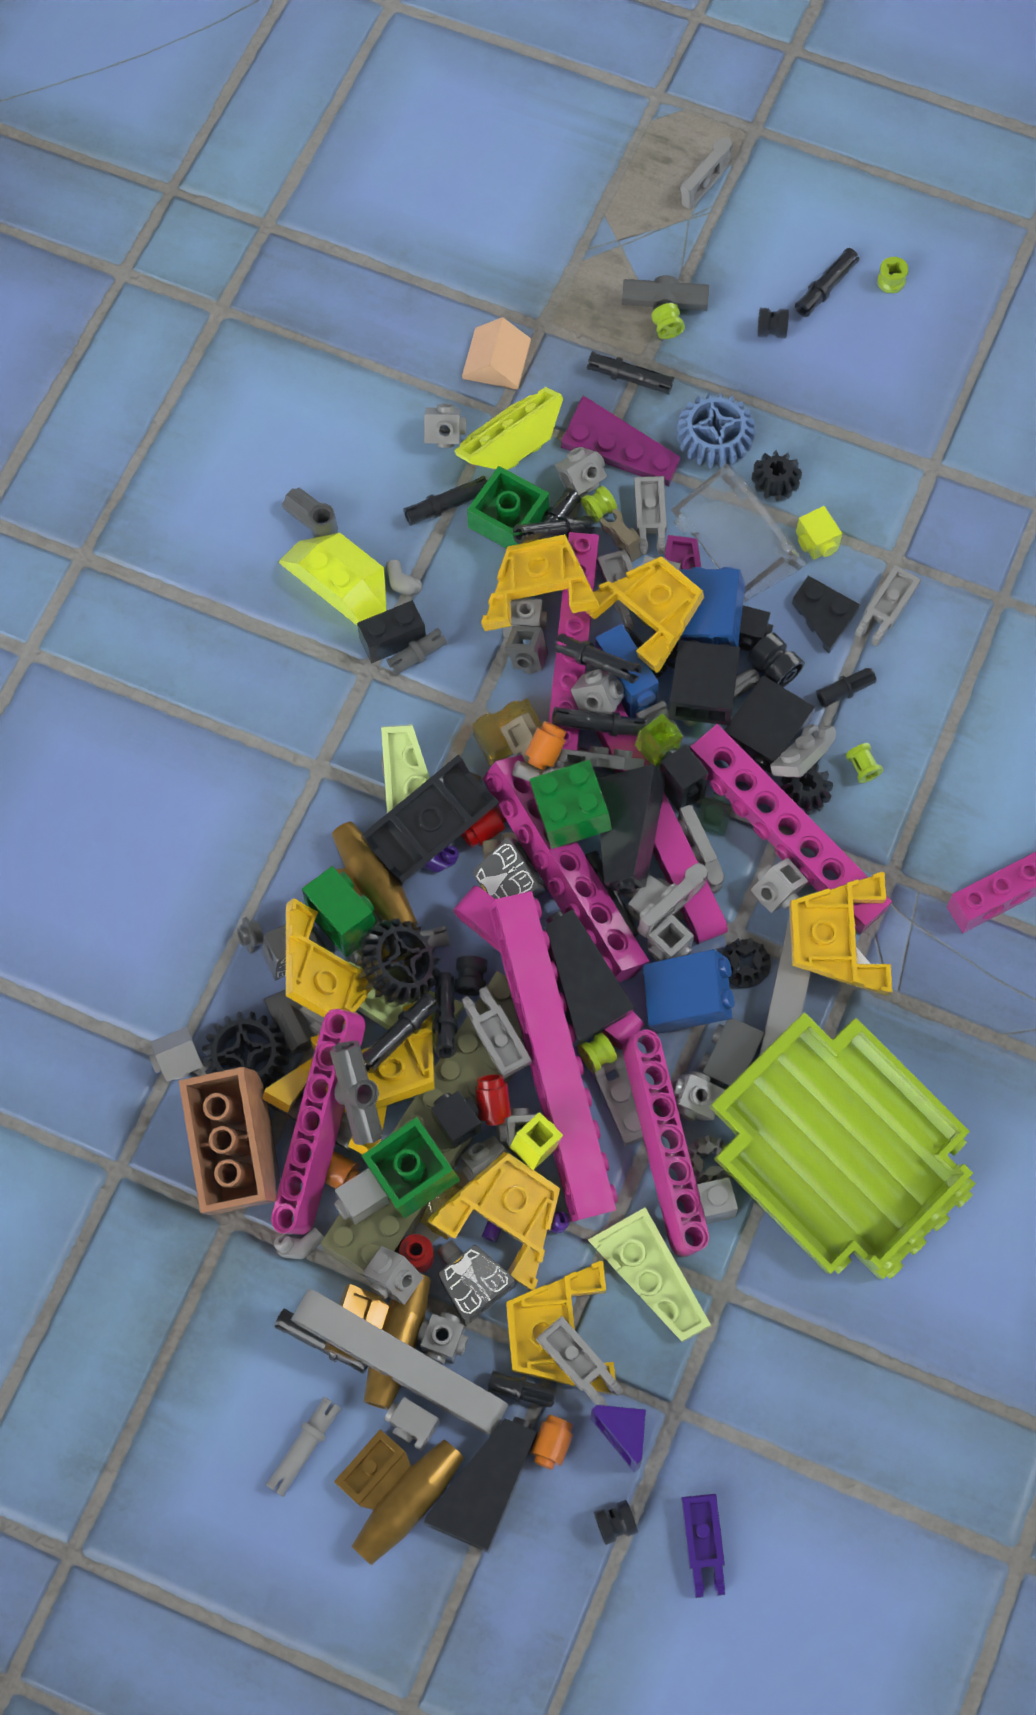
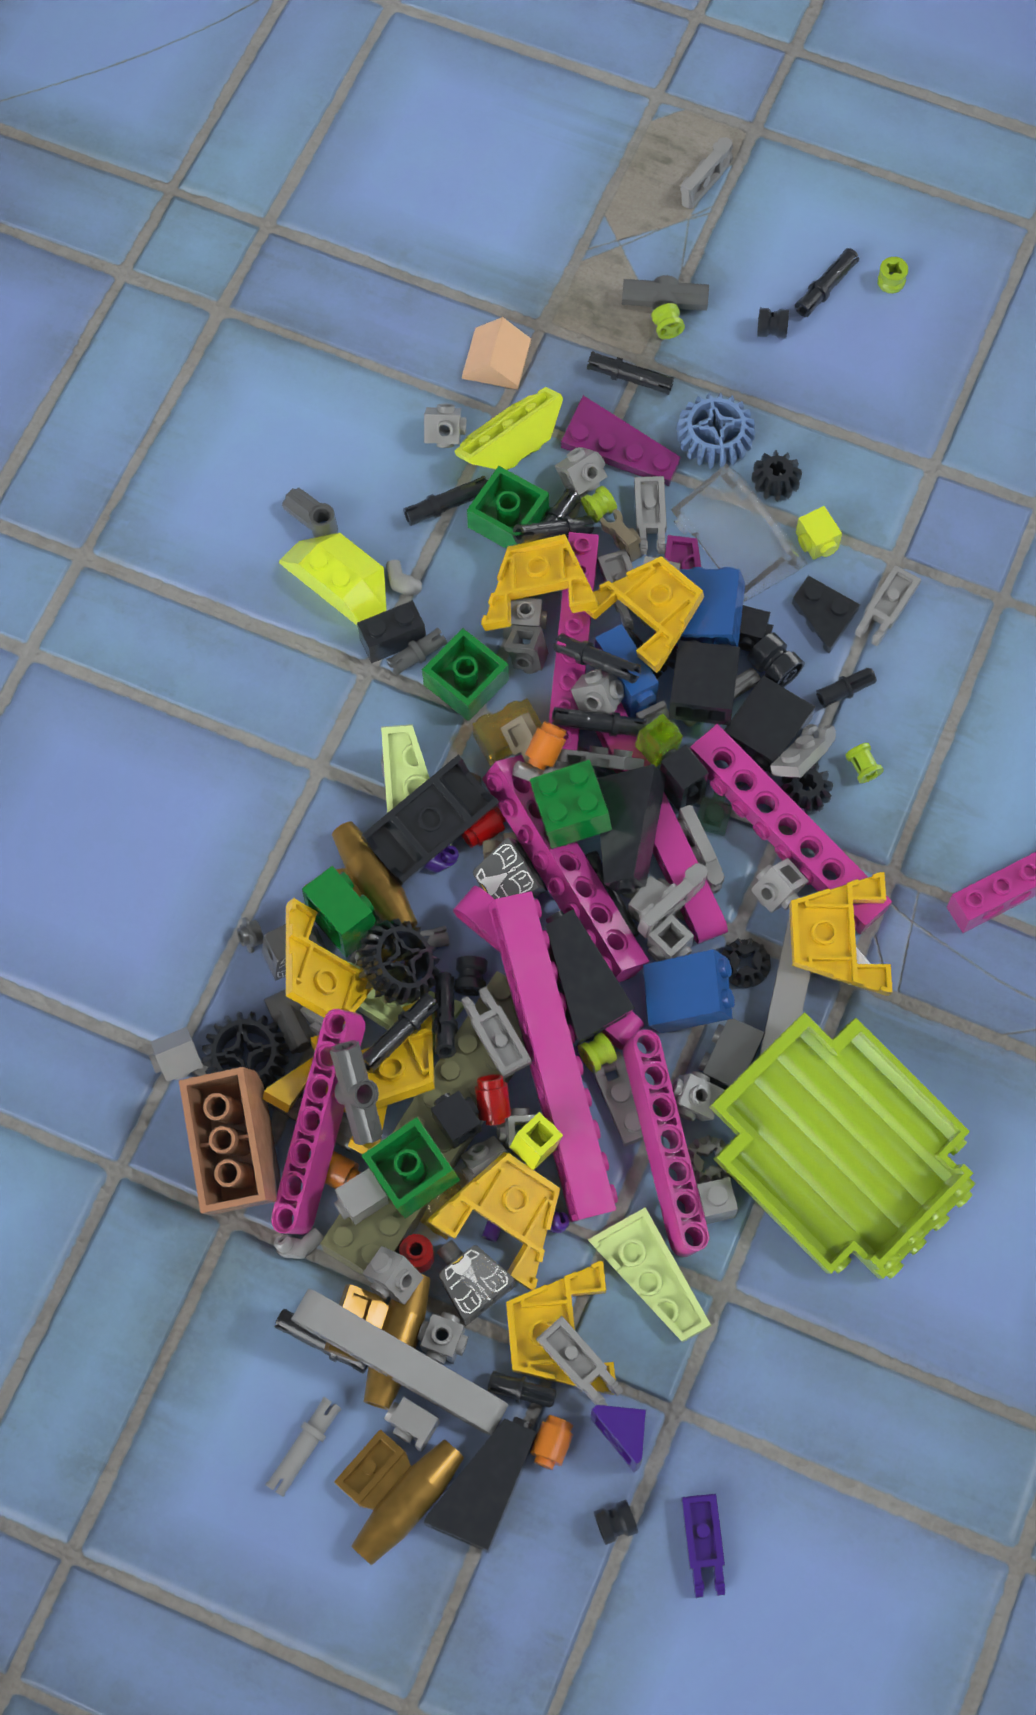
none -> green brick [422,628,509,721]

